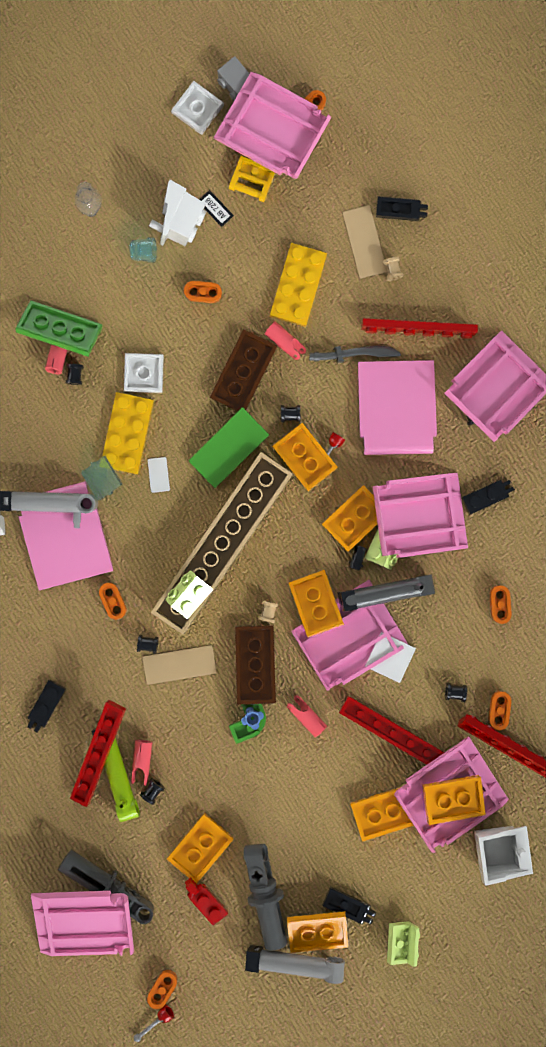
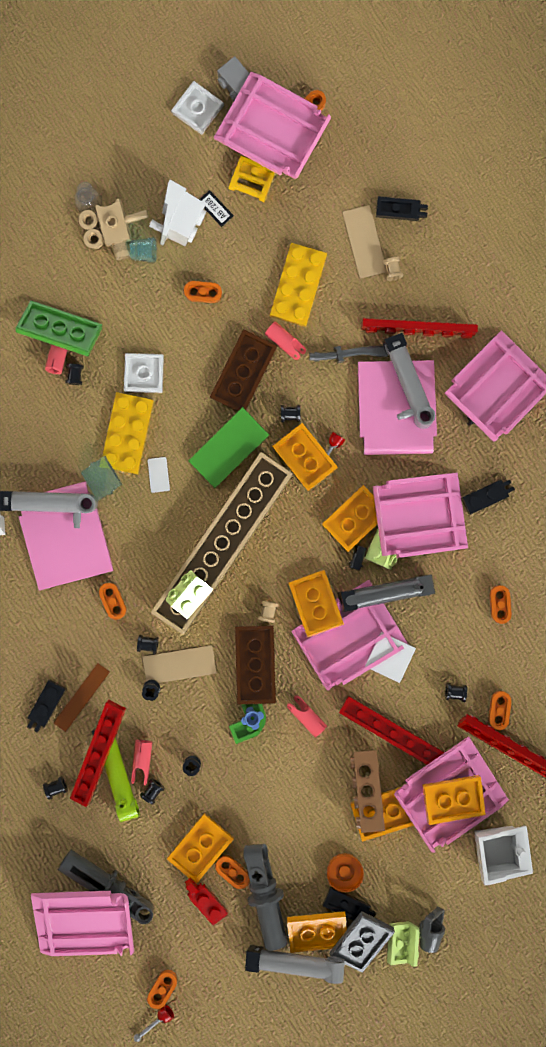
none -> black bush [43,776,68,800]
none -> dark orange sticker [54,663,110,732]
none -> tan piece [79,199,149,260]
none -> black bush [142,680,160,701]
none -> black bush [182,756,201,776]
none -> orange plate [216,855,250,889]
none -> orange piece [327,853,364,893]
none -> tile [330,911,395,973]
none -> medium nougat brick [350,750,385,833]
none -> light grey piece [383,333,436,429]
none -> dark grey piece [419,907,445,953]

